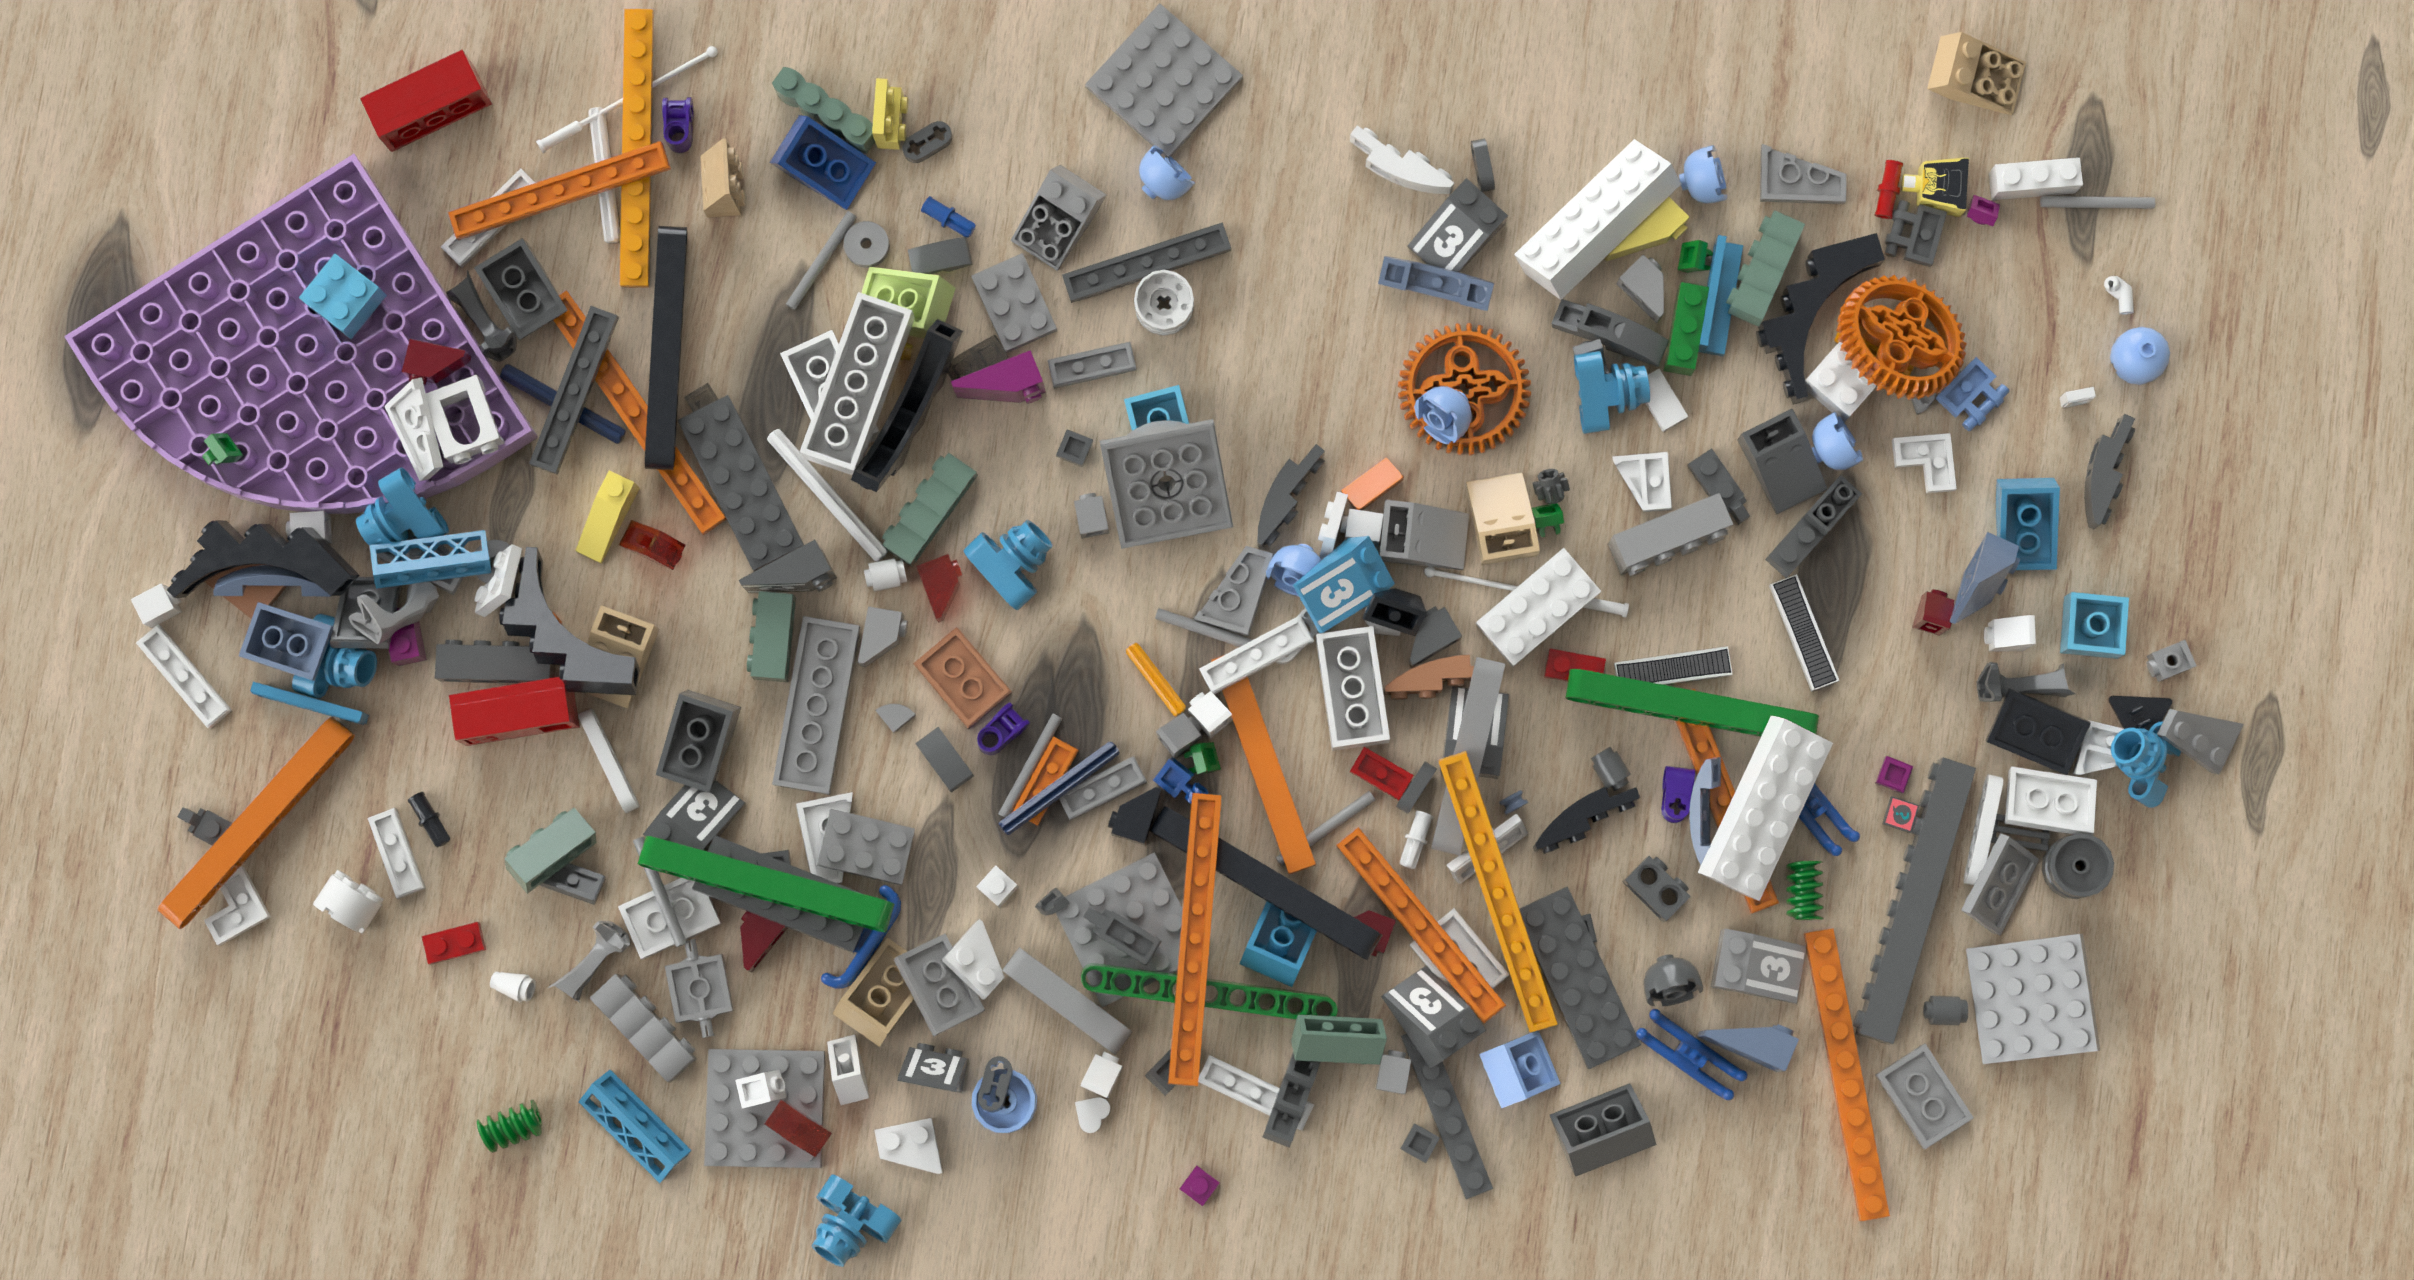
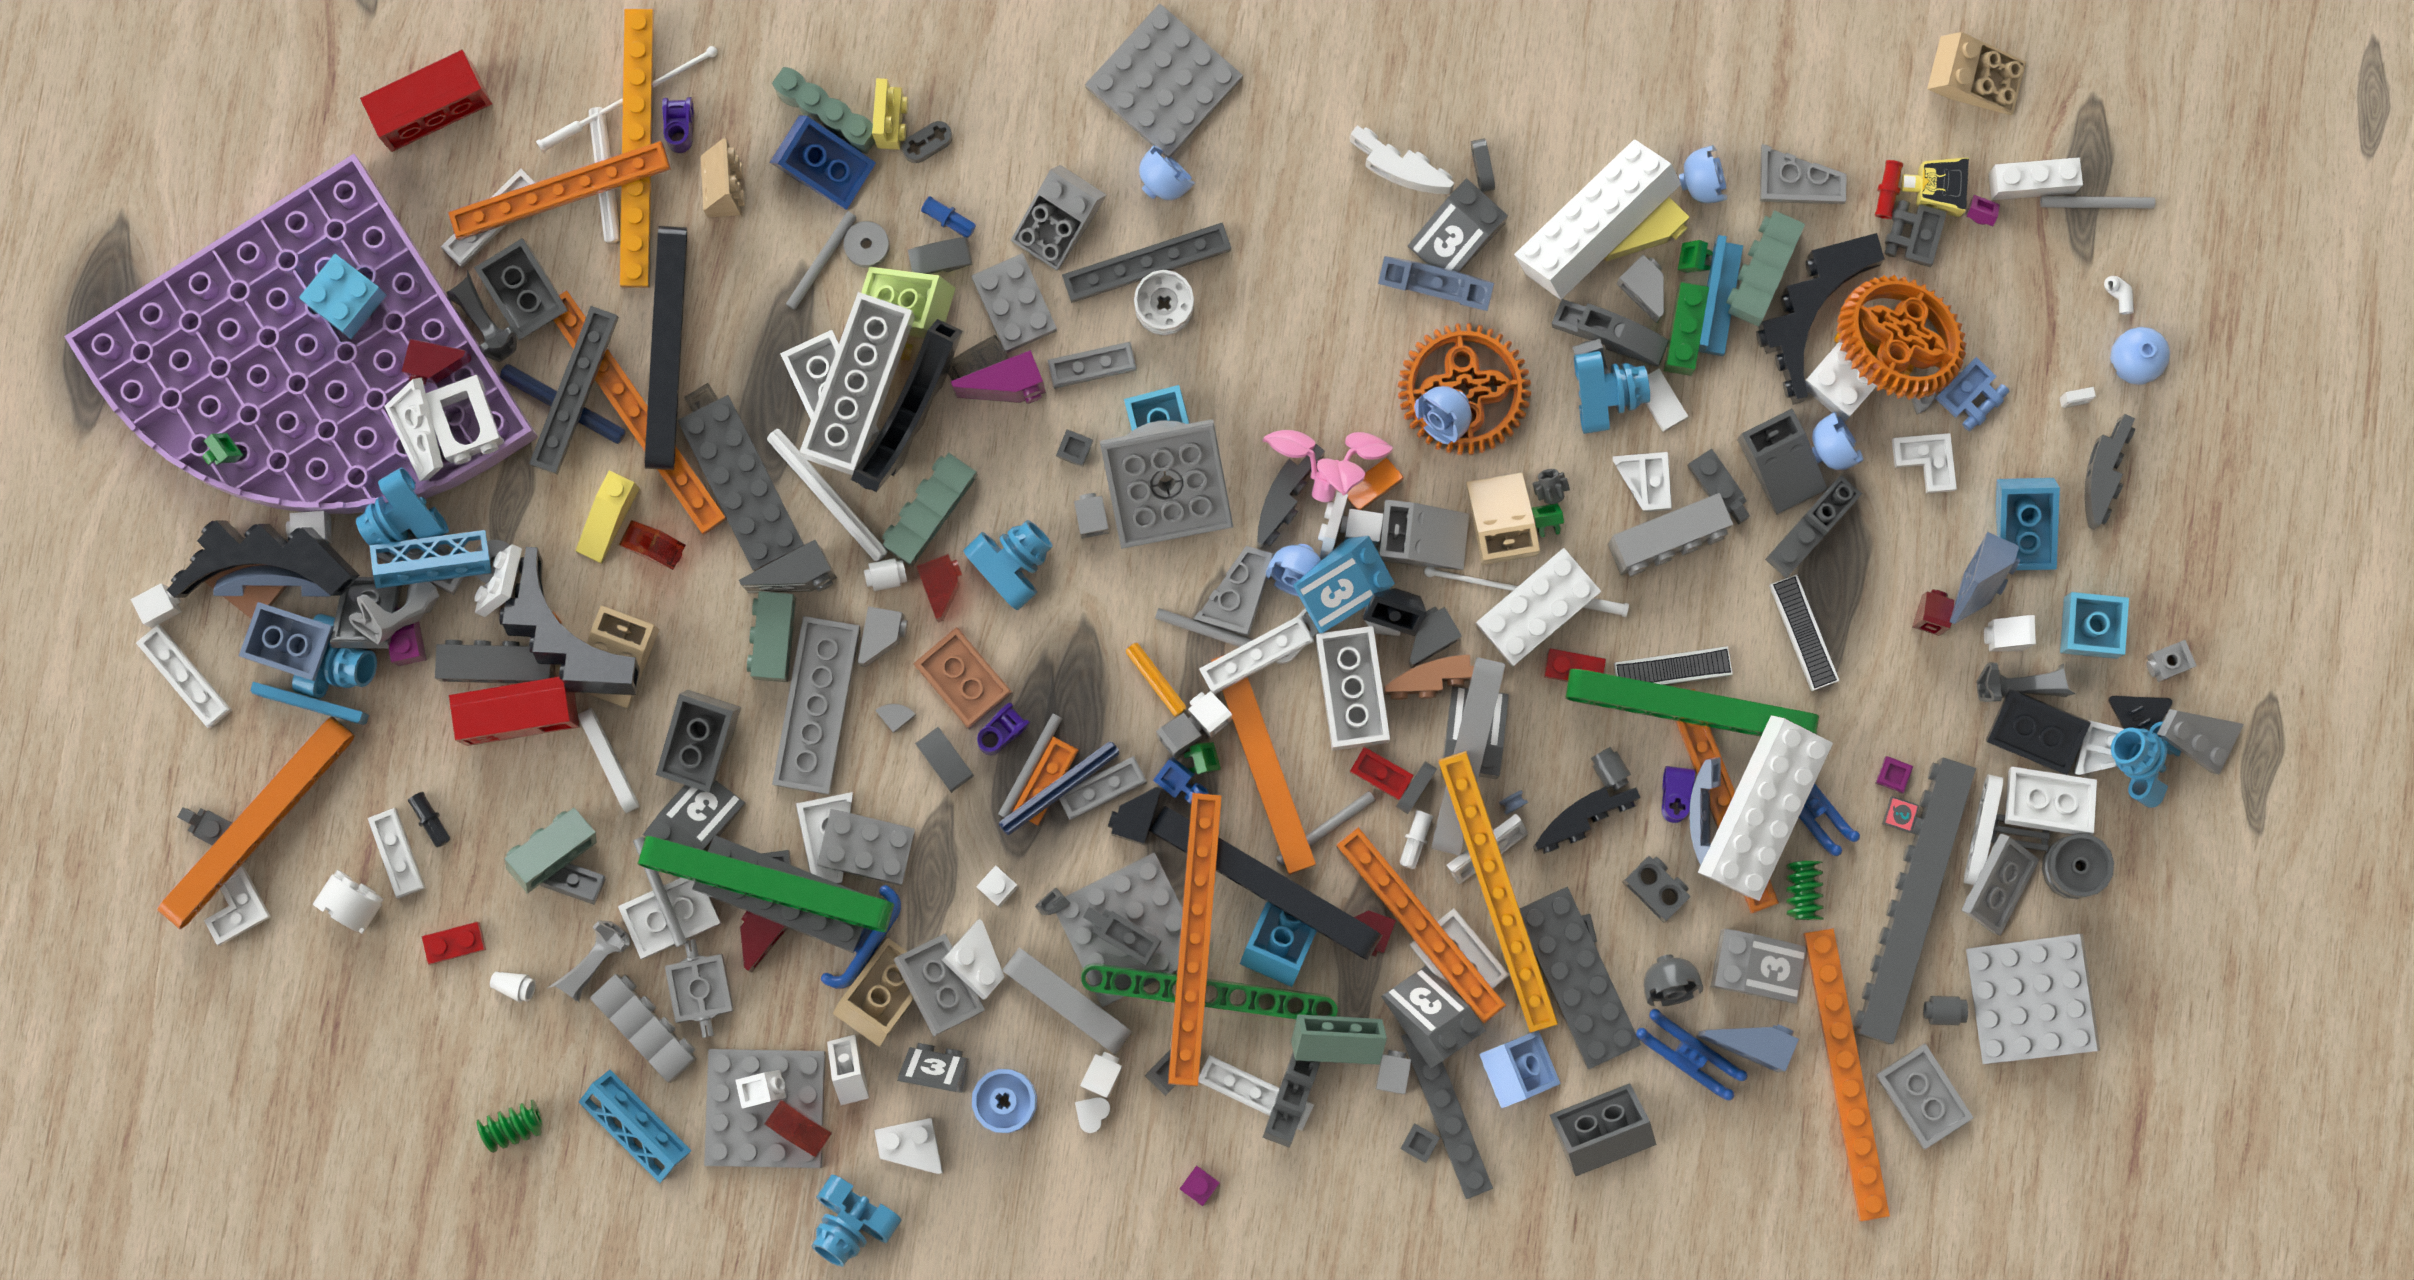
dark grey beam [978,1056,1013,1113] -> none
none -> bright pink plant [1263,430,1393,502]

